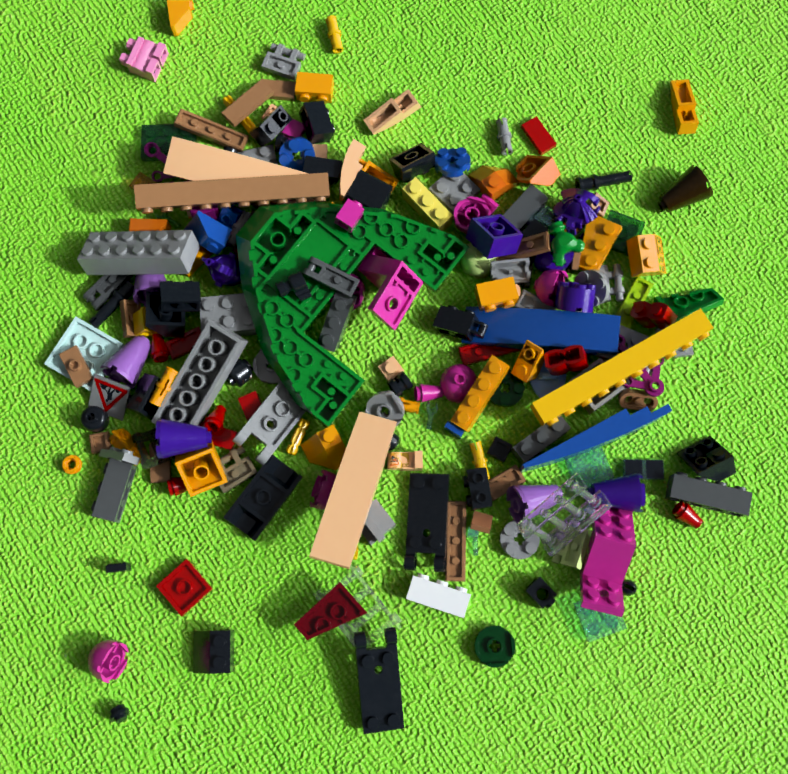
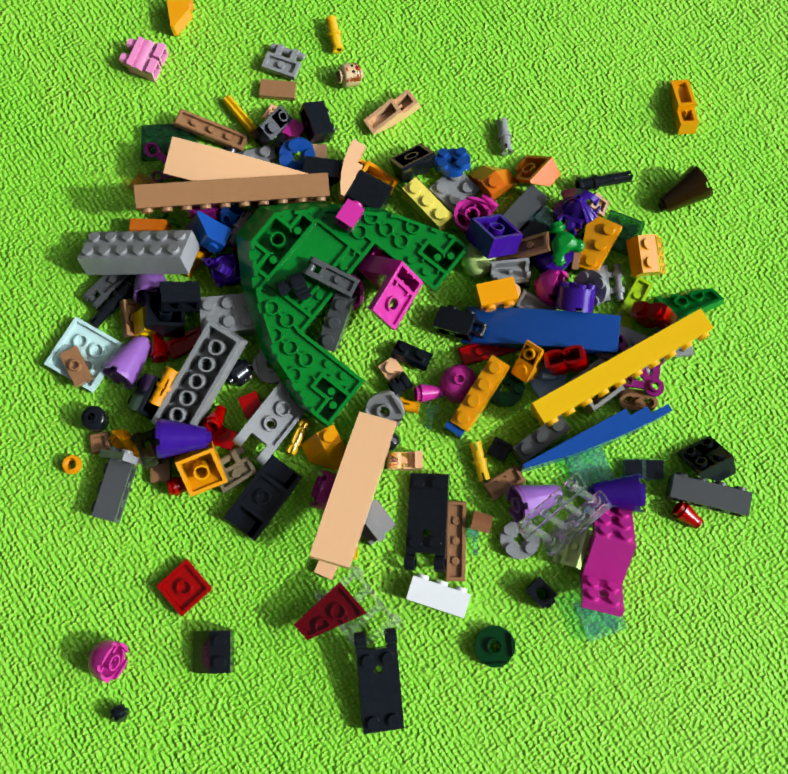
light grey piece [88,374,131,421] -> none
black tile [106,562,132,573] -> none
medium nougat tile [221,80,274,127] -> none
light orange brick [295,72,334,104] -> none
black bracket [462,467,492,511] -> none
red tile [521,116,557,155] -> none
black hinge [622,580,637,596] -> none
none -> light nougat tile [314,561,338,580]
none -> tan head [336,63,364,88]
none -> black plate [391,340,433,371]

